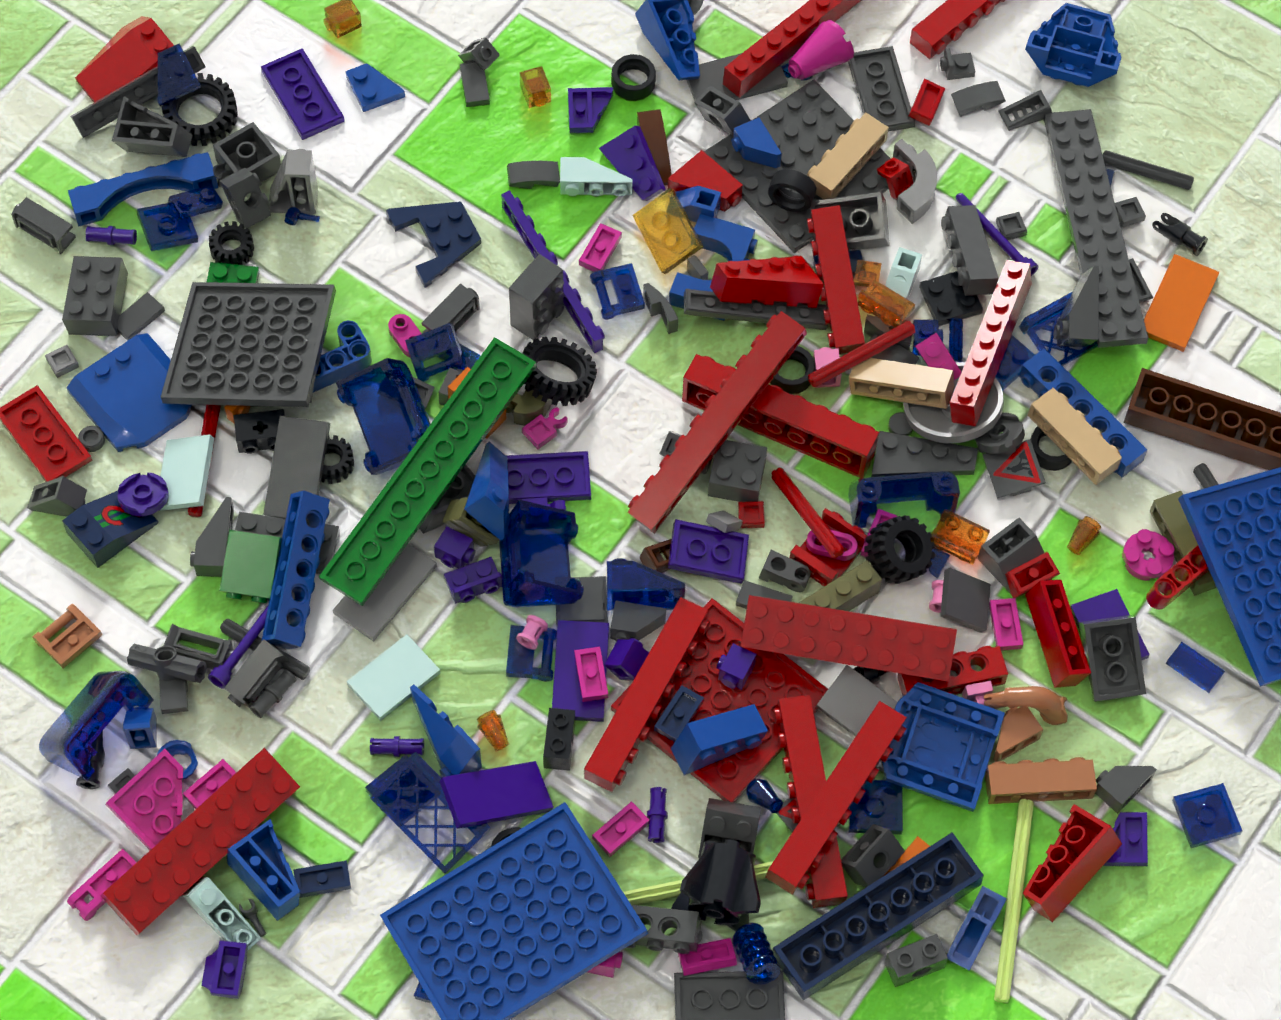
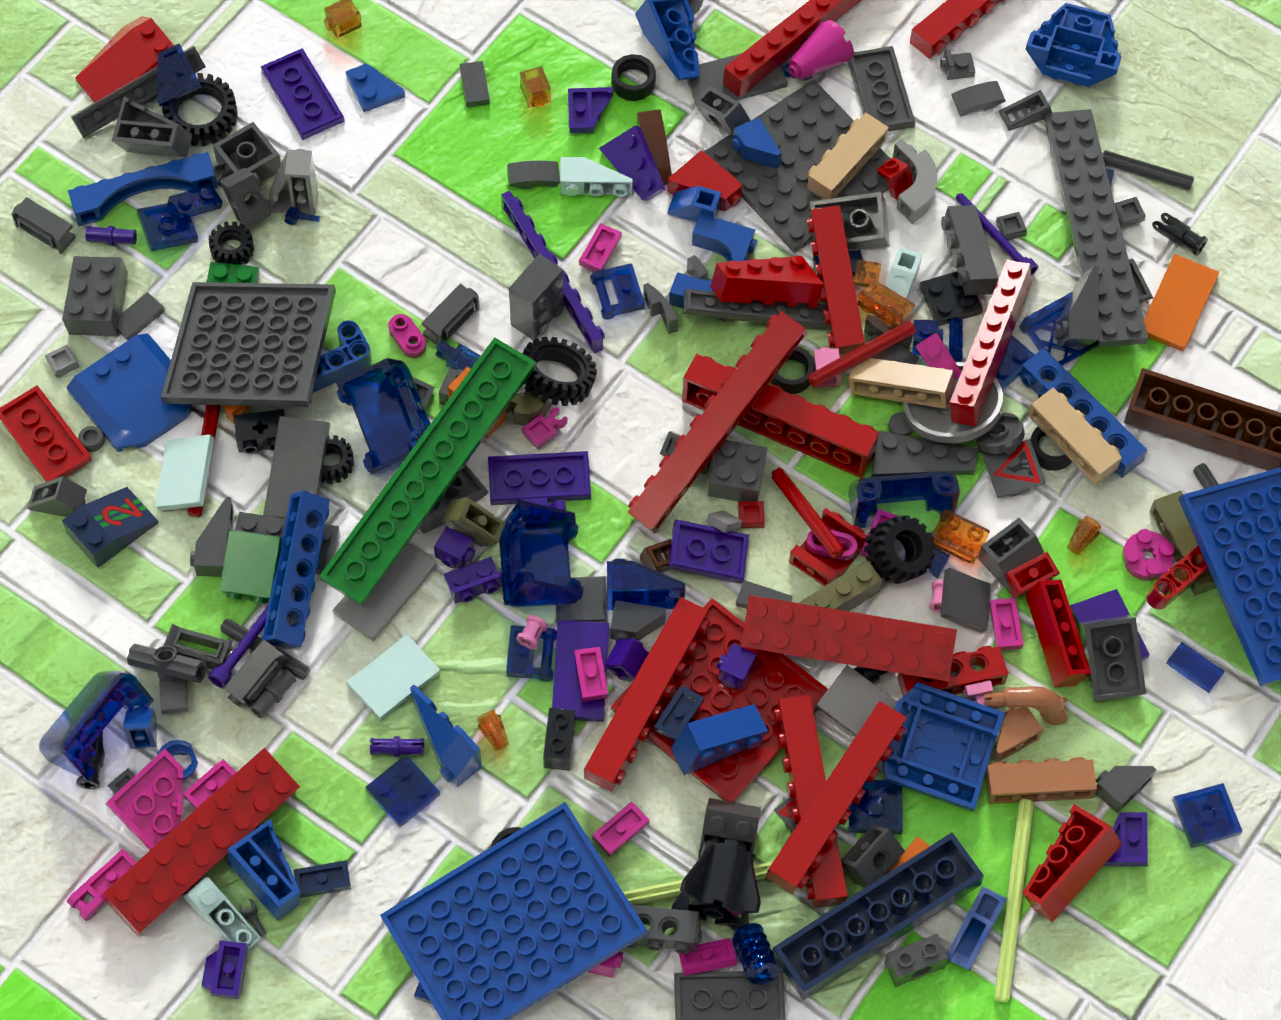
nougat plate [32,603,102,668] -> none
dark purple tile [117,472,169,516] -> none
clear blue fence [370,752,491,874] -> none
dark blue wing [386,201,481,288] -> none
clear blue plate [405,323,467,382] -> none
dark purple tile [439,761,554,829] -> none
dark grey bracket [458,37,499,70] -> none
blue wedge [464,441,510,541] -> none
clear yellow tile [632,188,703,274] -> none
dark purple pin [647,787,668,843] -> none
clear blue cone [746,779,783,813] -> none
dark grey leg [759,550,812,592] -> none
black tyre [768,169,817,212] -> none
red tile [908,78,946,126] -> none

